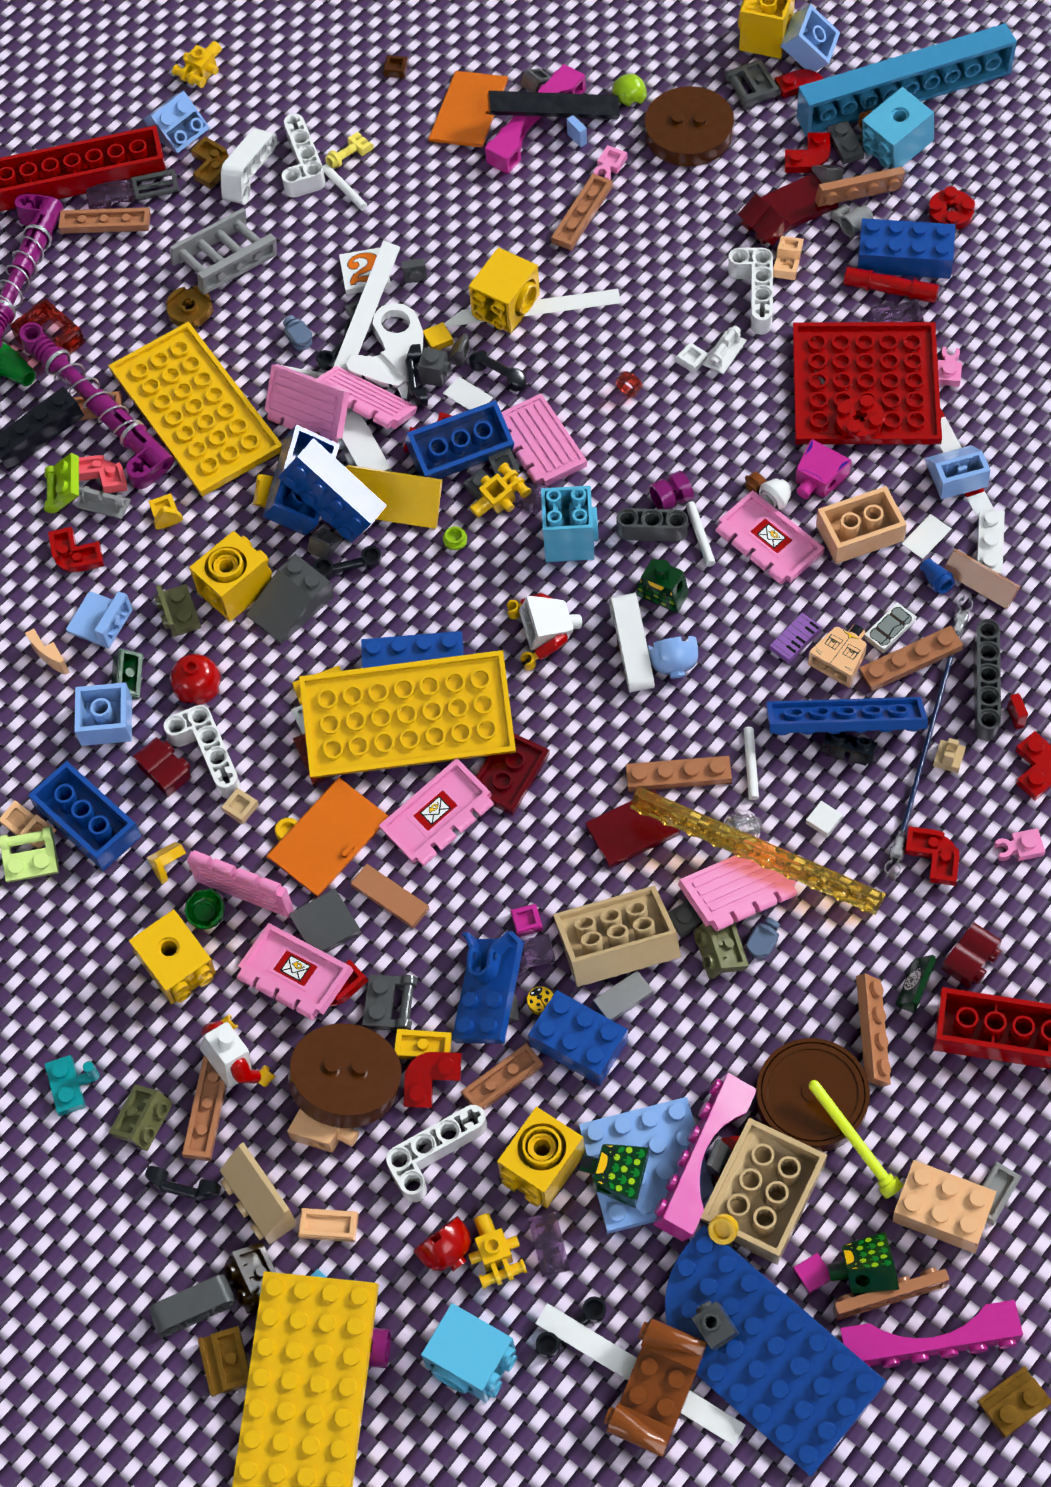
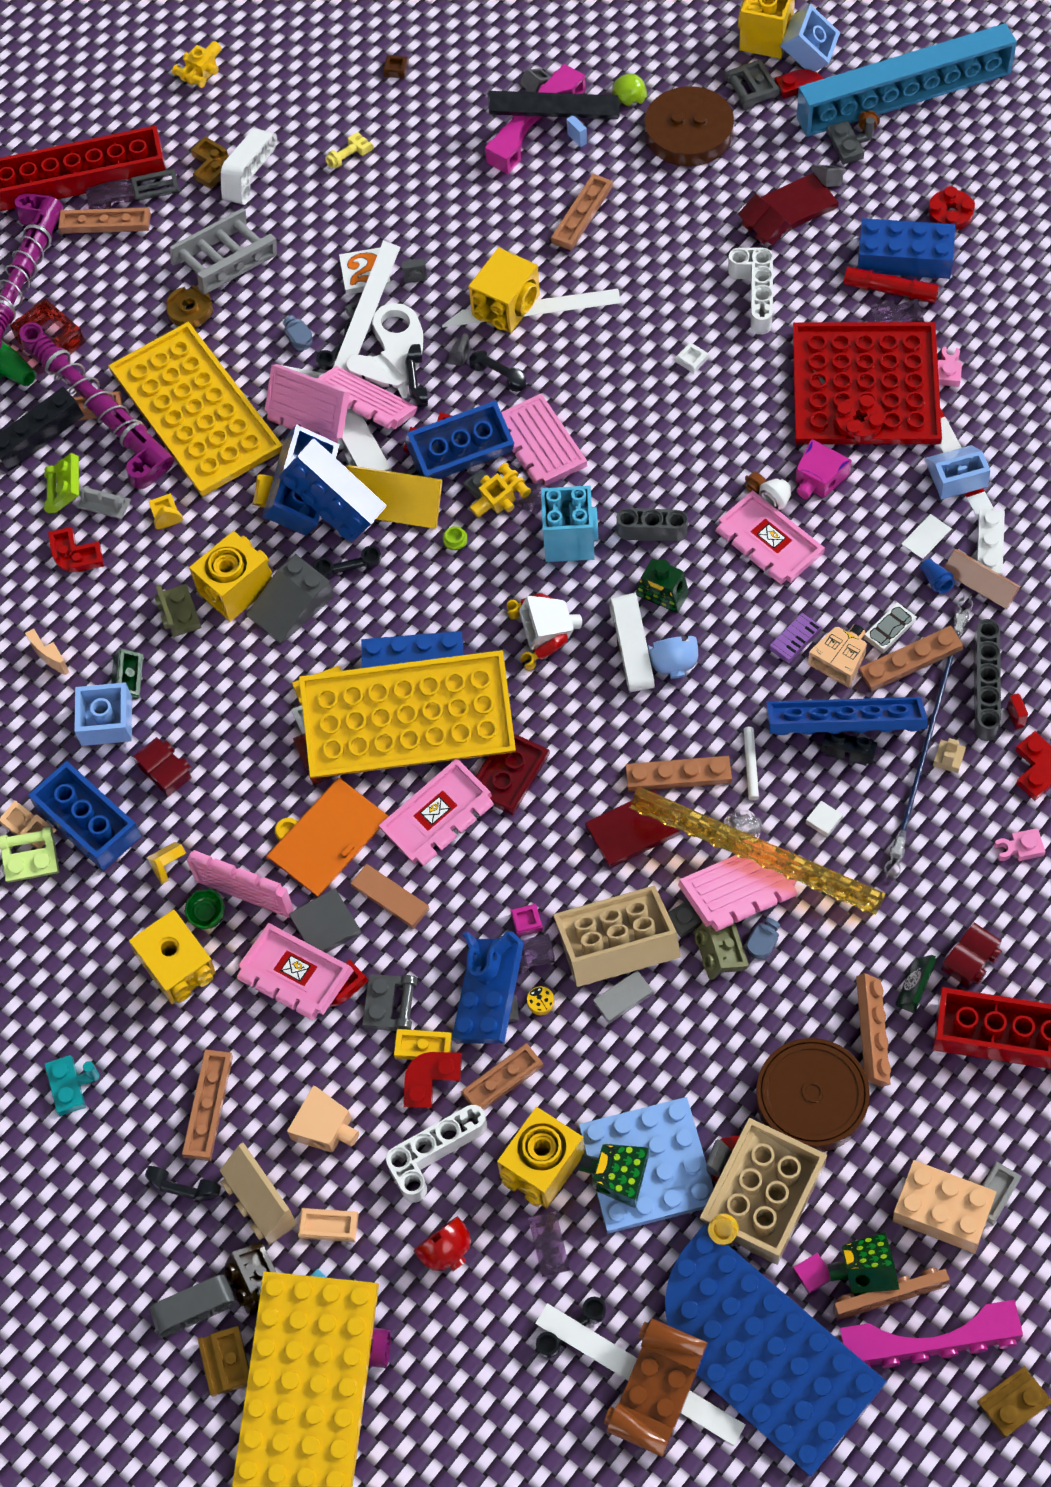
light blue bracket [66,591,133,649] -> none
coral plate [79,455,127,493] -> none
olive bracket [109,1084,173,1151] -> none
light blue slope [143,91,210,154] -> none
white beam [164,705,241,799] -> none
red cylinder [170,654,222,705] -> none
white torso [200,1014,276,1089] -> none
tan tile [221,788,259,824] -> none
white beam [282,113,326,198] -> none
reddish brown brick [288,1023,401,1128] -> none
flat silver slope [307,528,343,559] -> none
white bar [323,164,367,211] -> none
dark grey brick [418,347,451,387] -> none
medium azure brick [421,1303,517,1403] -> none
yellow tile [423,322,454,350] -> none
orange container [428,71,508,148] -> none
white sticker [443,377,493,410] -> none
yellow piece [468,1213,527,1289] -> none
dark grey plate [488,448,520,477] -> none
blue brick [528,990,628,1086] -> none
bright pink plate [594,145,627,180] -> none
clear red piece [615,371,642,397] -> none
magenta wheel [649,470,694,509] -> none
arch [653,1073,757,1242] -> none
white bar [685,501,716,567] -> none
dark grey brick [692,1301,740,1351] -> none
white hinge [703,326,747,374] -> none
light nougat slope [773,236,804,280] -> none
red plate [785,132,830,173] -> none
neon yellow piece [809,1080,904,1199] -> none
nougat plate [815,167,905,207] -> none
light nougat brick [816,486,907,564] -> none
light grey piece [830,204,873,237] -> none
medium azure brick [862,87,934,169] -> none
red plate [905,826,959,886] -> none

